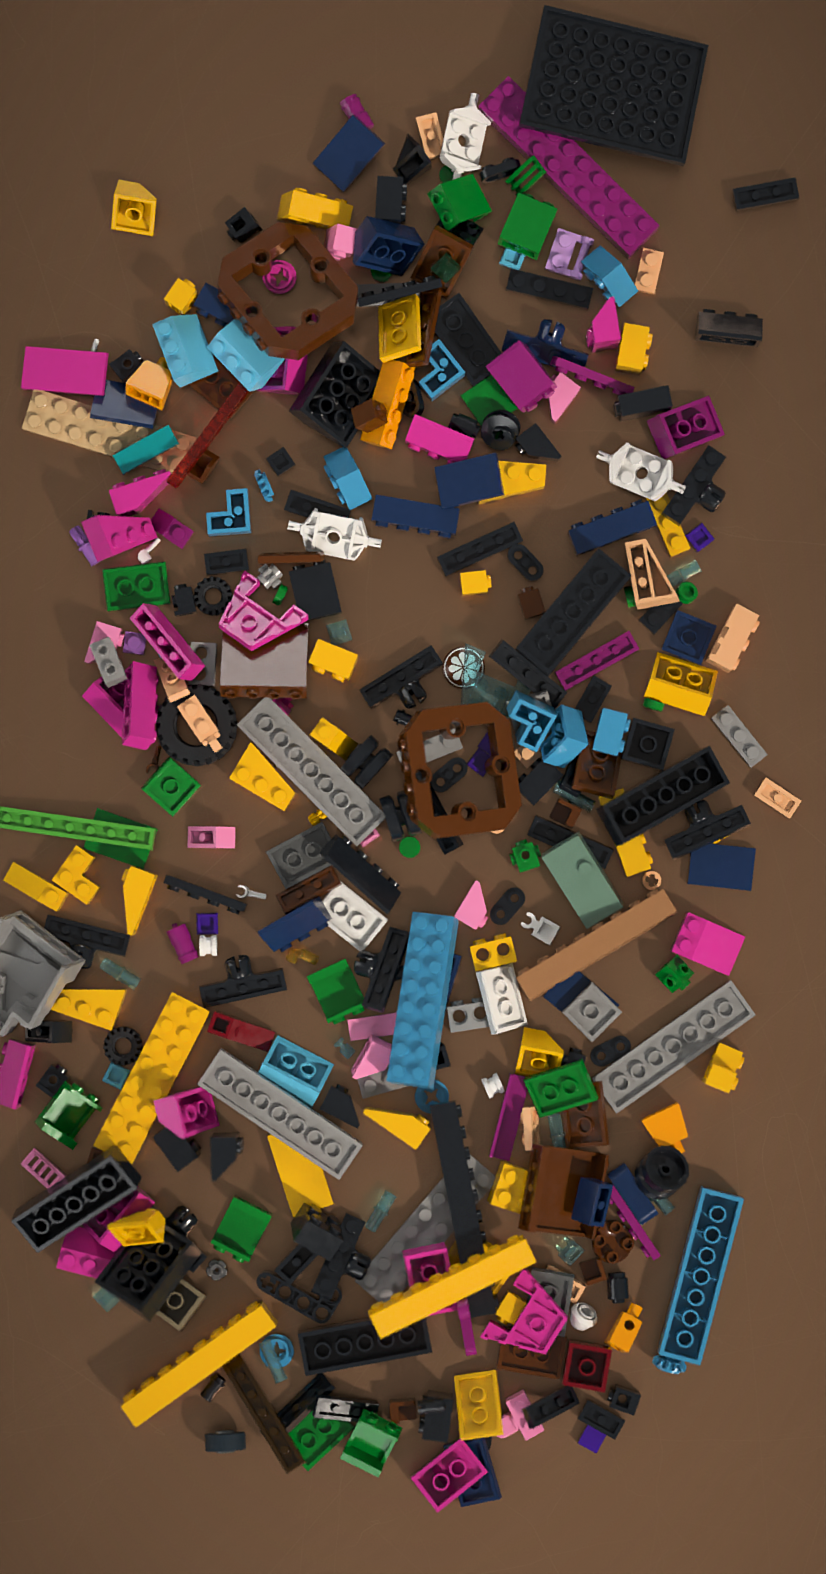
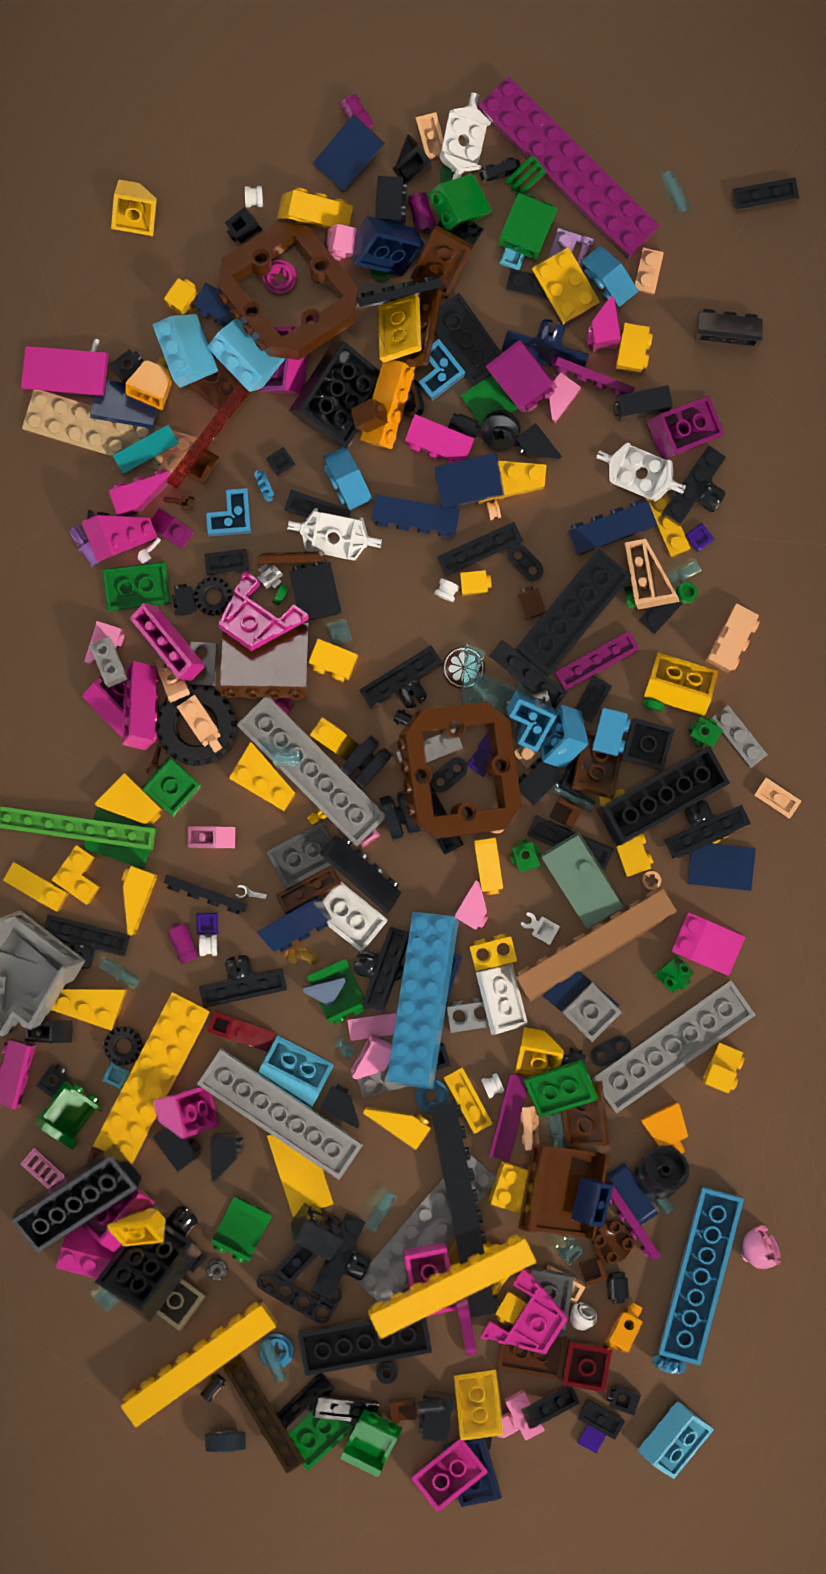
medium lavender plate [123,631,146,655] -> none
green tile [399,837,420,858] -> none
clear green tile [430,253,461,283] -> none
black plate [490,888,525,925] -> none
black plate [518,5,709,166] -> none
dark blue plate [661,610,717,666] -> none
none -> yellow slope [94,773,162,825]
none -> reddish brown hand [163,496,194,509]
none -> white wheel [245,186,263,208]
none -> clear light blue pin [274,751,300,768]
none -> sand blue slope [303,977,346,1007]
none -> black brick [376,1360,398,1384]
none -> magenta piece [408,192,436,235]
none -> white wheel [434,578,460,602]
none -> yellow plate [443,1067,493,1134]
none -> yellow slope [474,838,503,895]
none -> light nougat bush [486,500,501,520]
none -> yellow plate [531,247,600,324]
none -> medium azure slope [637,1401,714,1479]
none -> clear light blue pin [661,170,691,214]
none -> green brick [688,716,723,749]
none -> bright pink cylinder [741,1225,781,1269]

